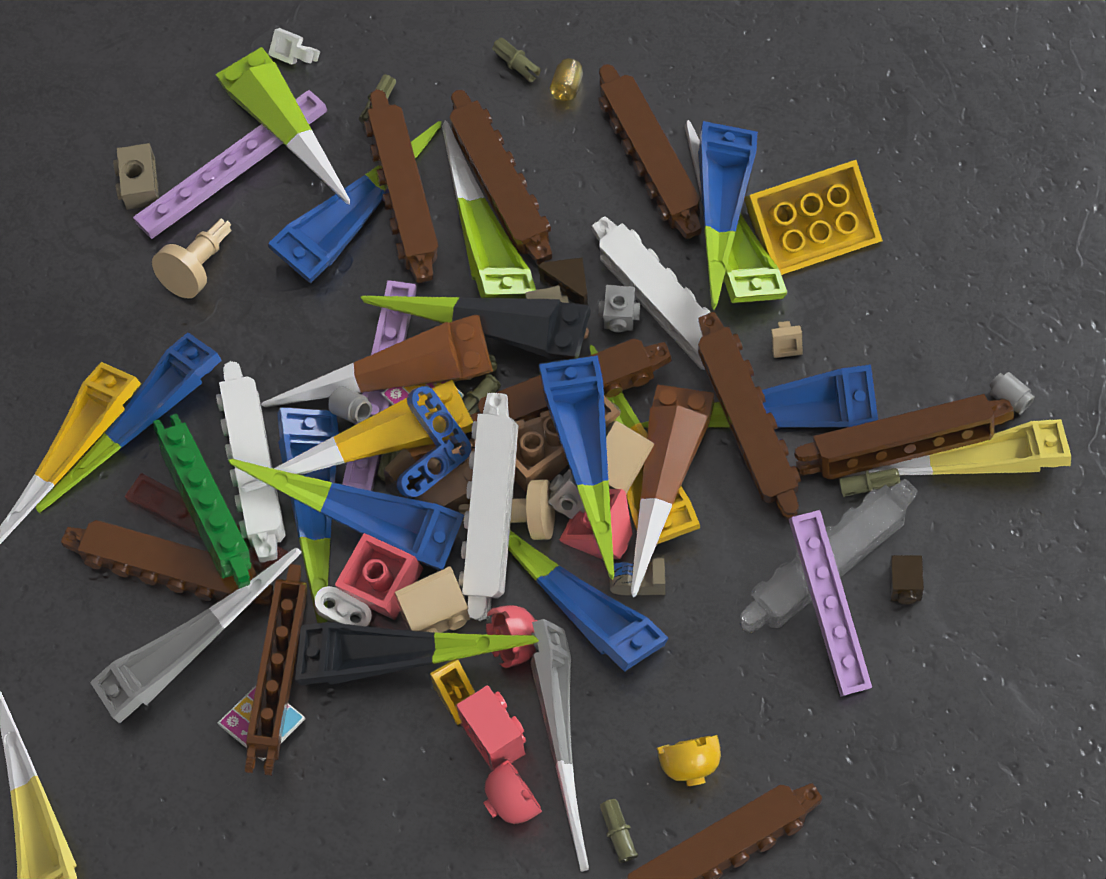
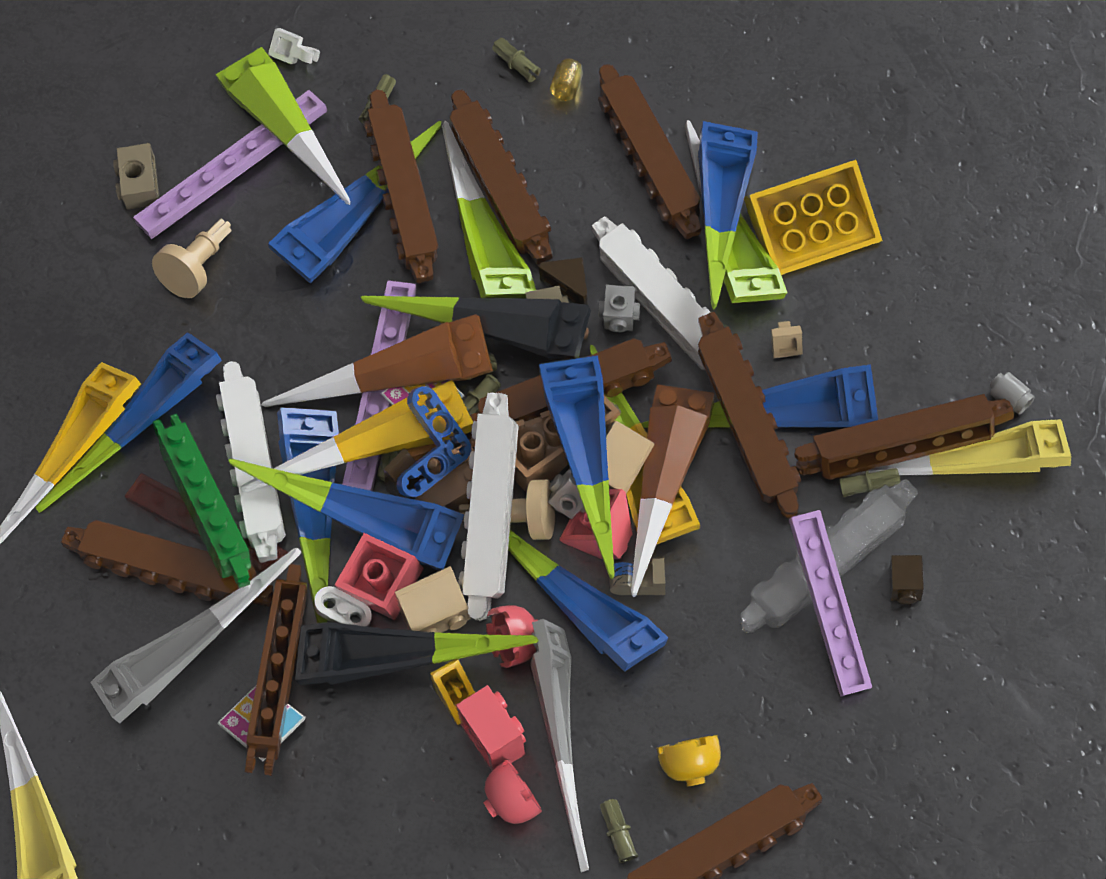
light grey brick [328,387,372,423] -> none

